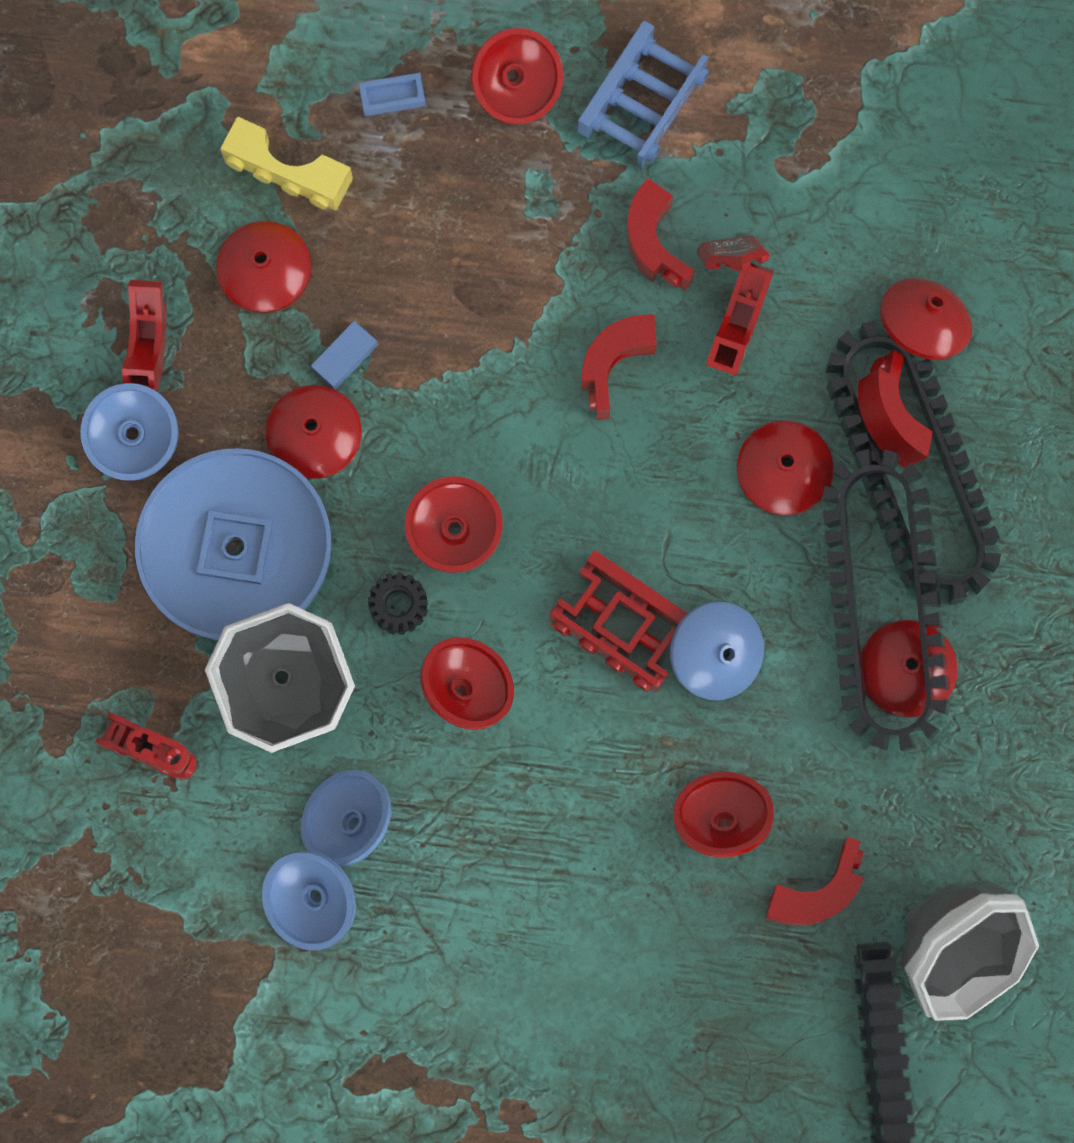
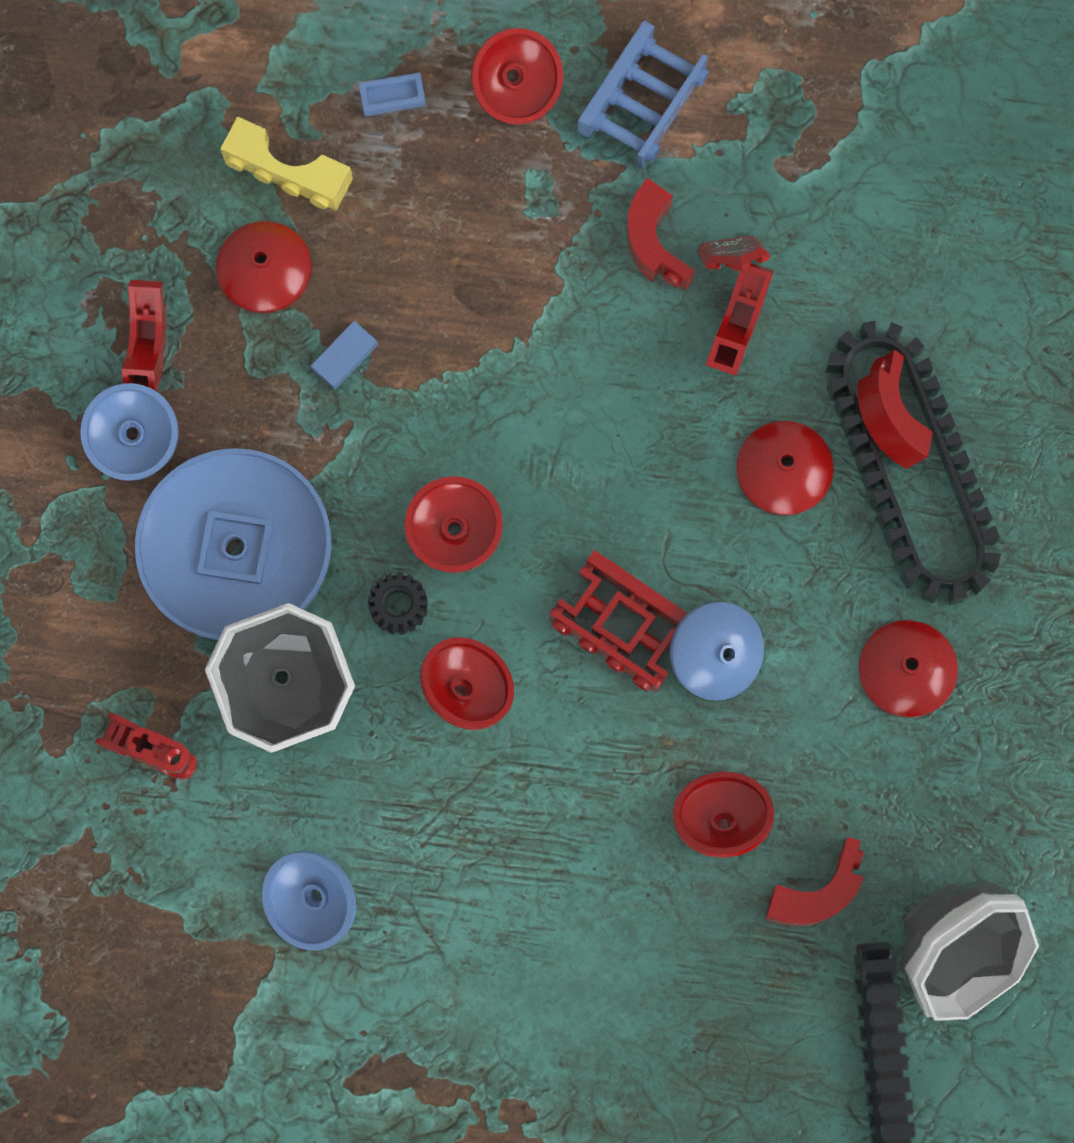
red dish [265,385,362,480] -> none
medium blue dish [301,770,391,867] -> none
red arch [581,314,657,420] -> none
black piece [822,449,950,752] -> none
red dish [880,278,972,360] -> none

